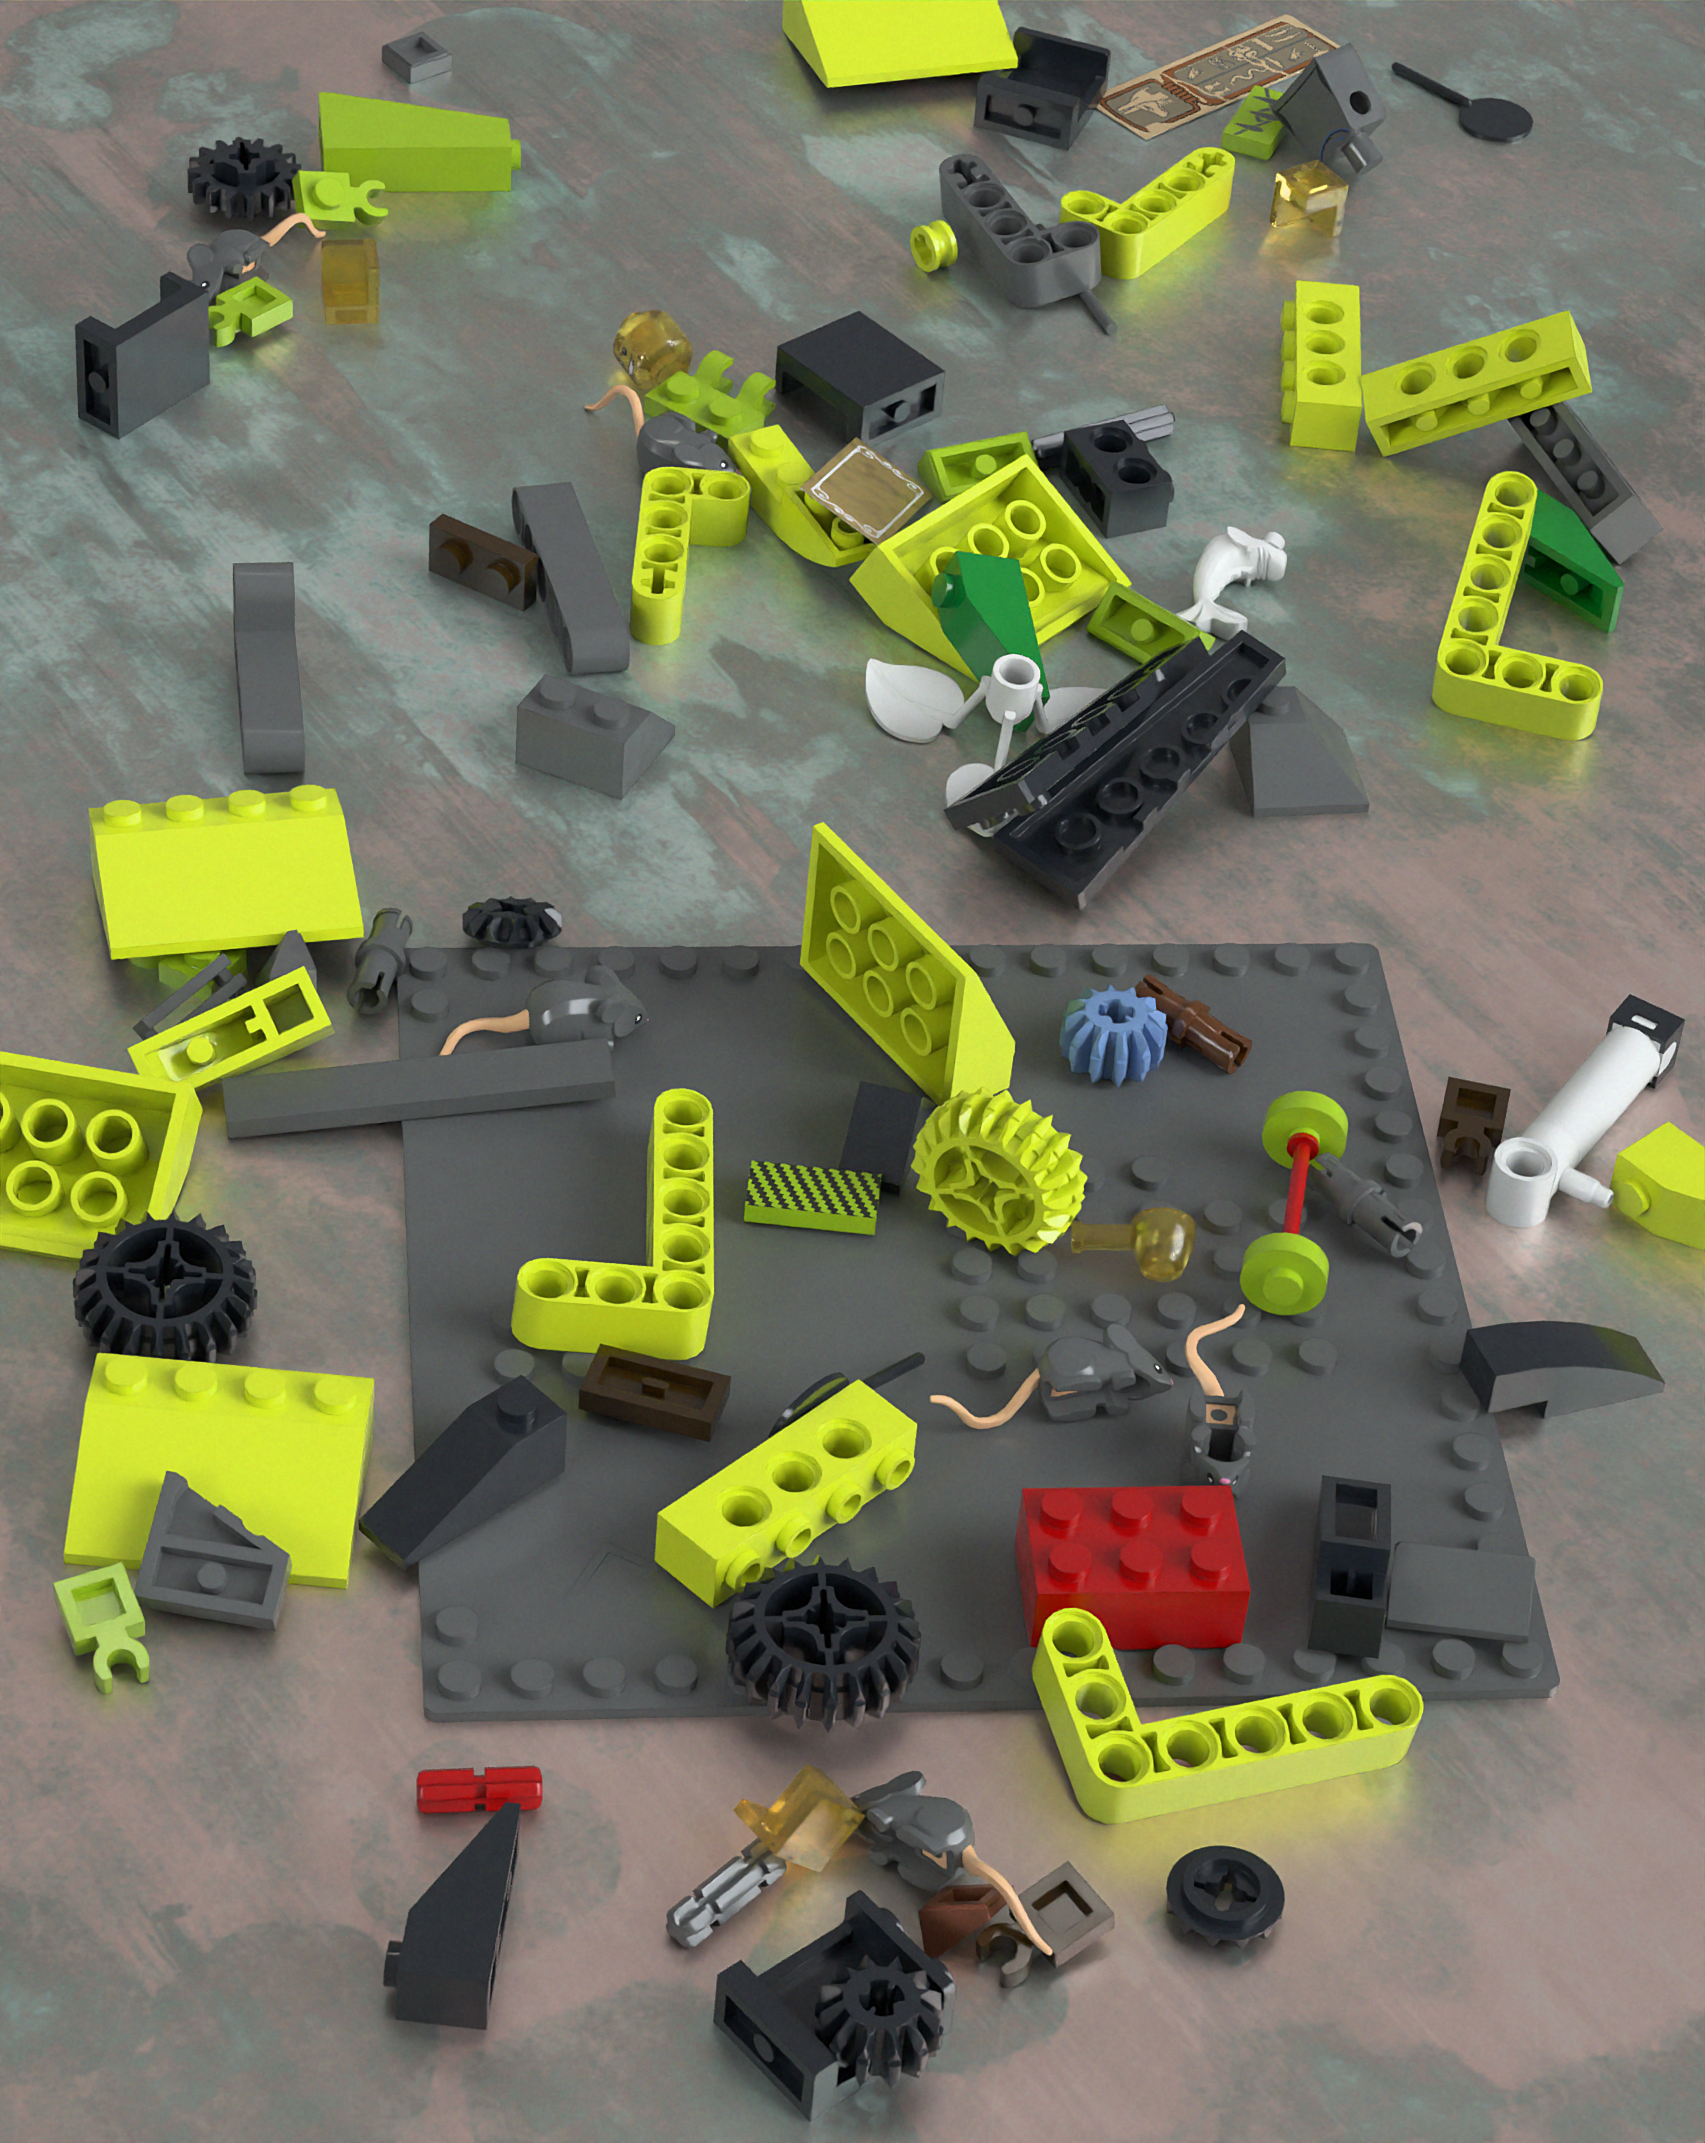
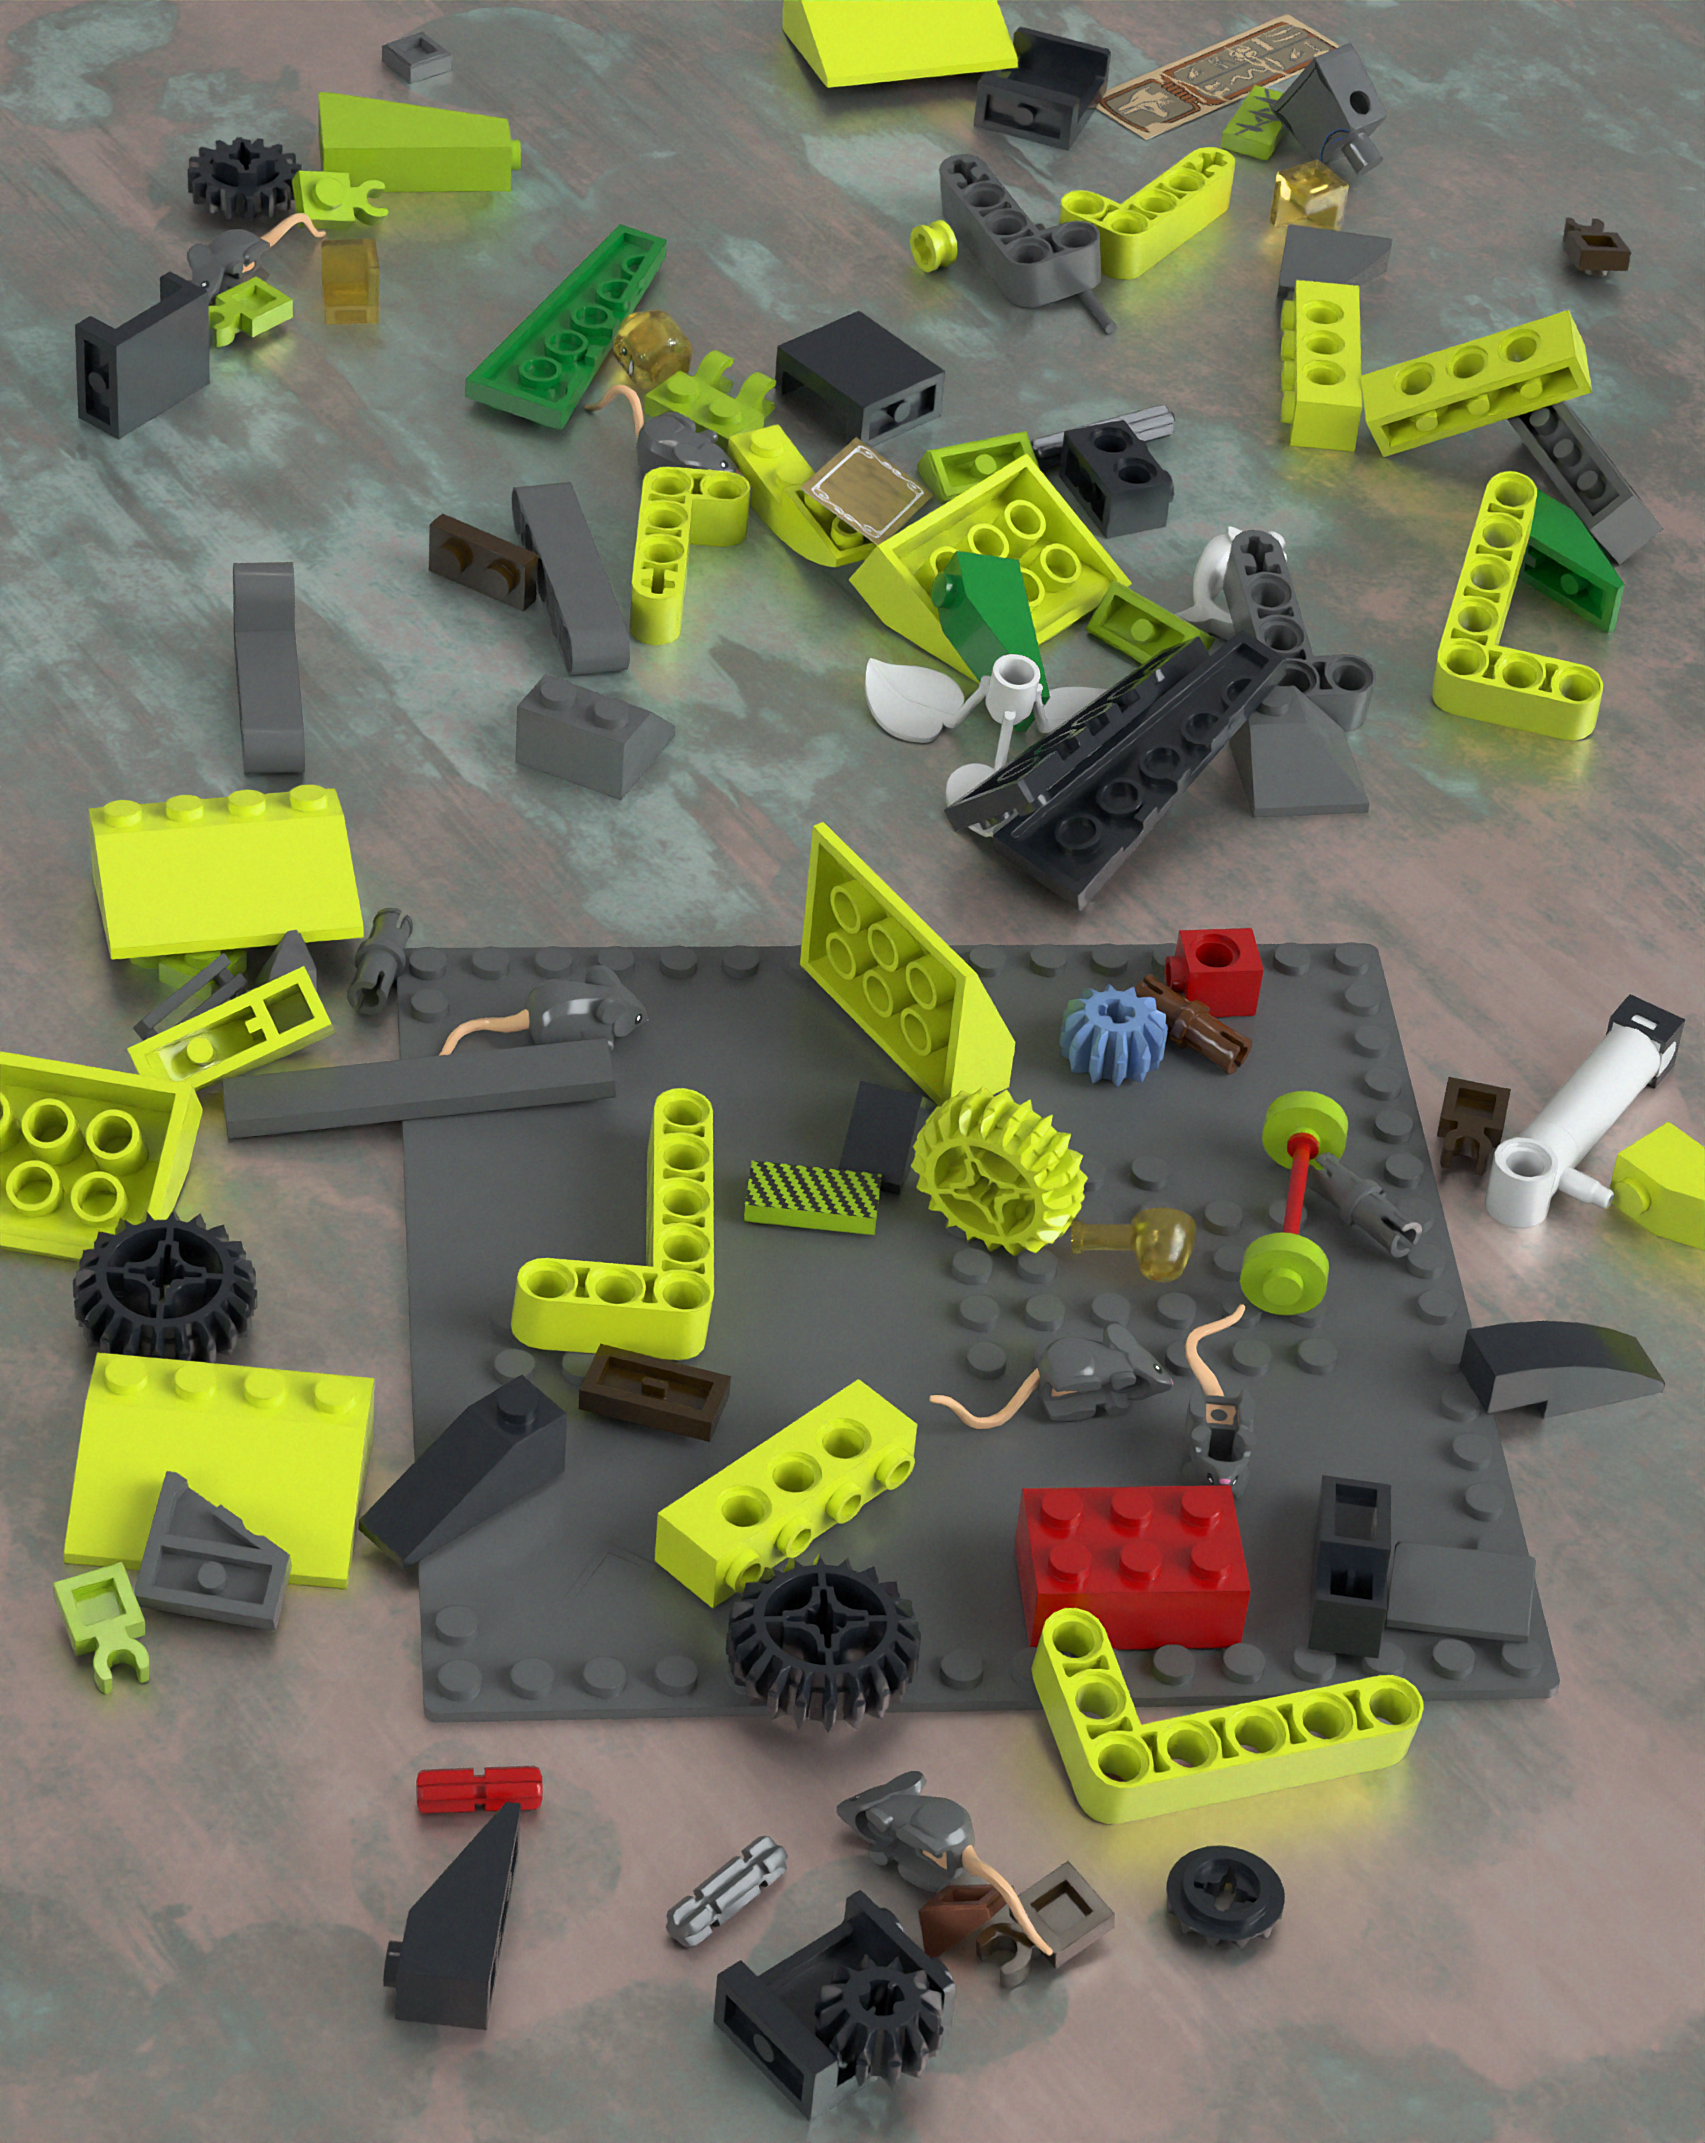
black gear [462,896,562,949] -> none
clear yellow panel [733,1764,866,1872] -> none
black piece [767,1352,925,1440] -> none
black piece [1391,62,1533,142] -> none
none -> green wing [465,224,667,430]
none -> red brick [1164,928,1264,1017]
none -> dark grey beam [1223,530,1376,732]
none -> dark grey slope [1277,224,1393,301]
none -> dark brown plate [1562,218,1631,276]

